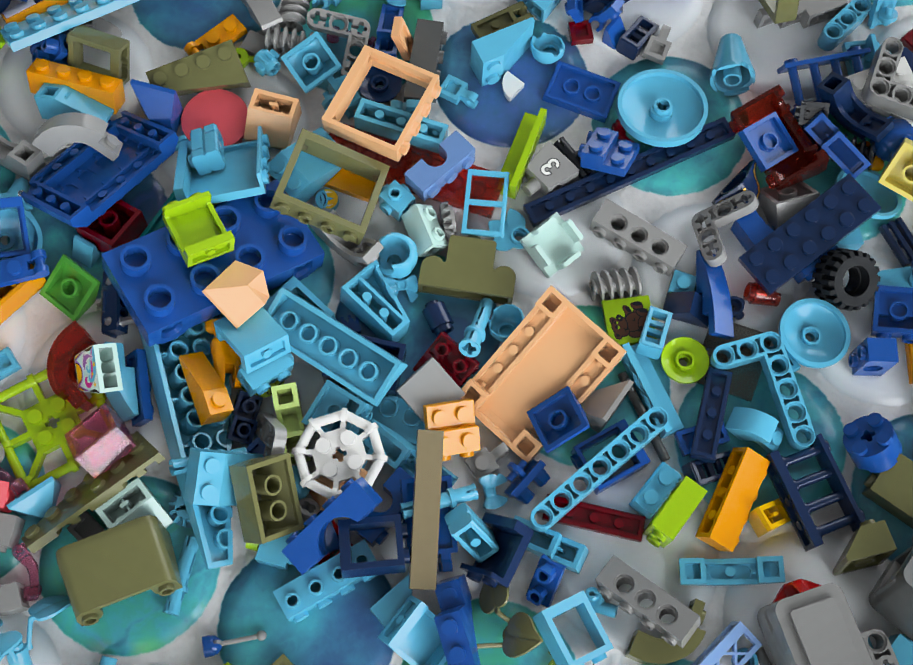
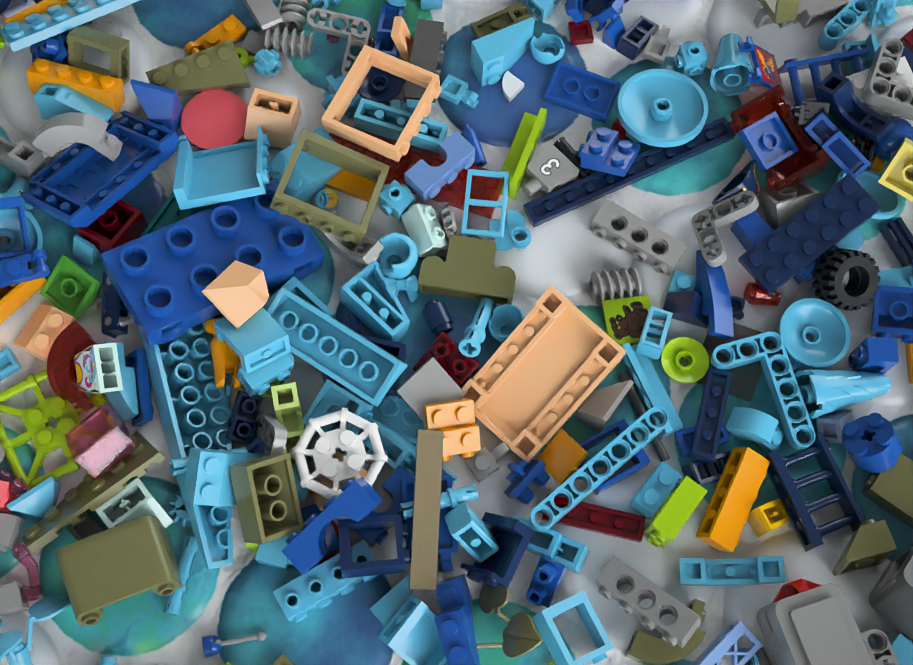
lime panel [162,191,235,268] -> none
light orange slope [178,351,234,426] -> none
medium azure brick [187,123,225,176] -> none
medium azure slope [280,31,343,94] -> none
light grey bush [299,498,320,523] -> none
medium azure piece [478,473,508,509] -> none
light aqua panel [519,212,585,278] -> none
blue slope [527,386,590,453] -> none
medium azure arm [585,587,618,618] -> none
none -> light nougat slope [13,304,82,365]
none -> blue cylinder [461,124,487,169]
none -> light orange piece [536,428,588,485]
none -> medium azure brick [674,41,709,77]
none -> blue flag [737,36,785,95]
none -> medium azure cone [795,369,891,419]
none -> sand blue panel [816,410,853,443]

